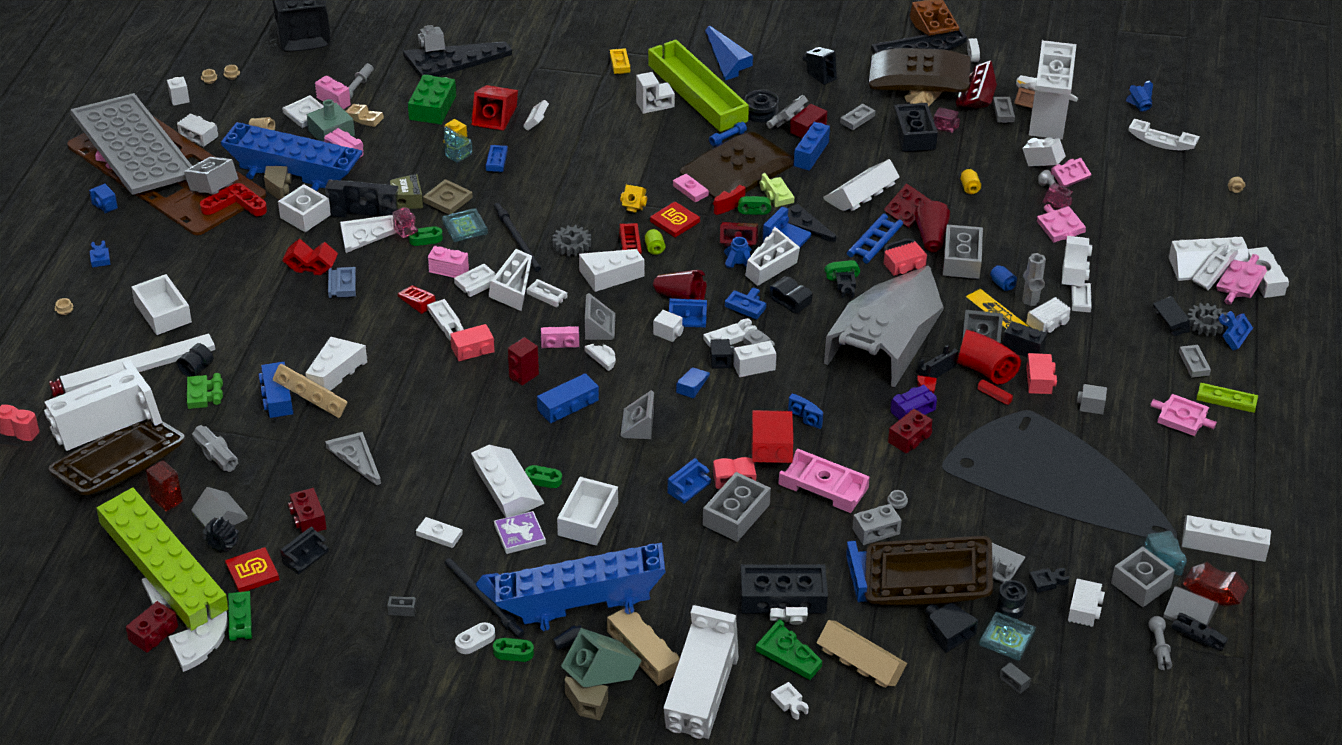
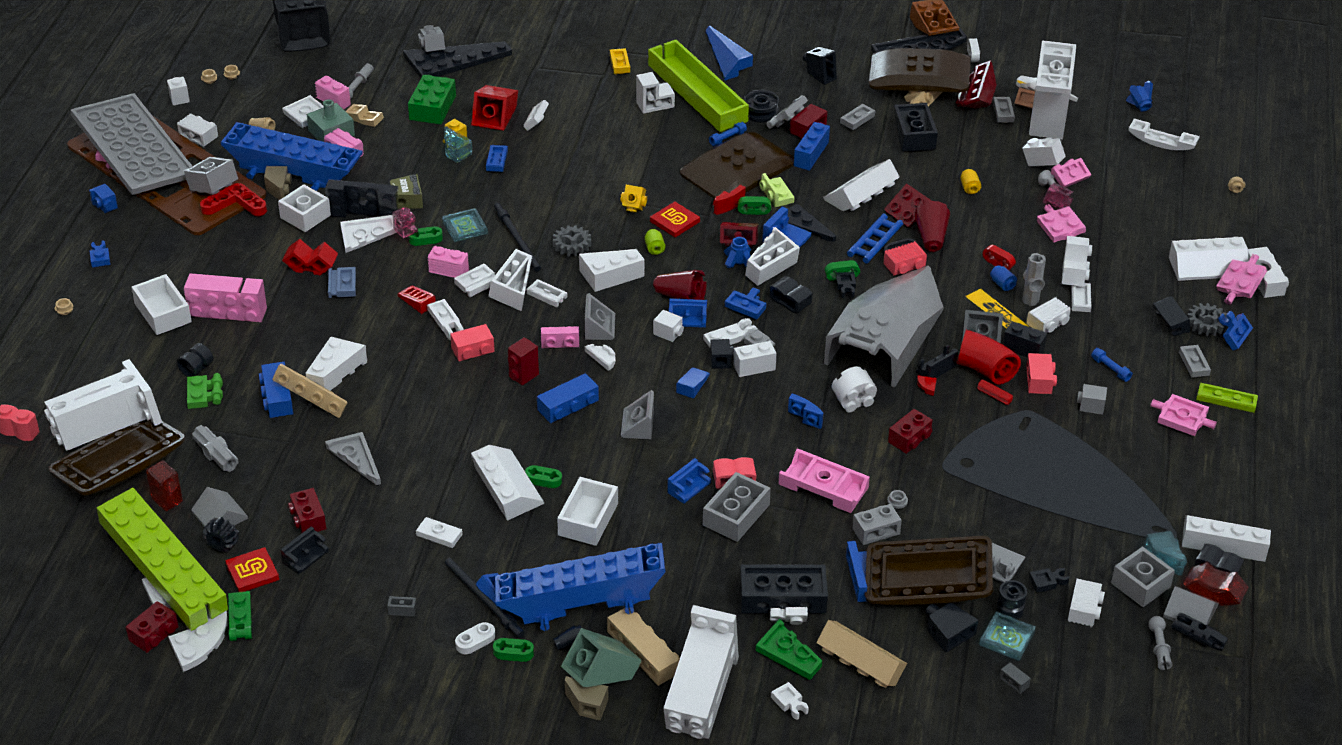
dark red bush [49,378,64,398] -> none
white tile [60,334,215,393] -> none
dark tan plate [423,179,473,215] -> none
tile [494,511,546,554] -> none
red slope [619,223,641,254] -> none
bright pink plate [673,174,709,202] -> none
red slope [751,410,793,463] -> none
dark purple brick [891,385,937,420] -> none
clear pink brick [934,107,960,133] -> none
light grey brick [943,225,983,279] -> none
white hinge [1192,243,1238,291] -> none
none -> bright pink piece [184,274,267,322]
none -> white brick [832,367,877,412]
none -> red beam [983,245,1016,270]
none -> blue bar [1091,348,1133,382]
none -> black brick [1193,544,1244,586]

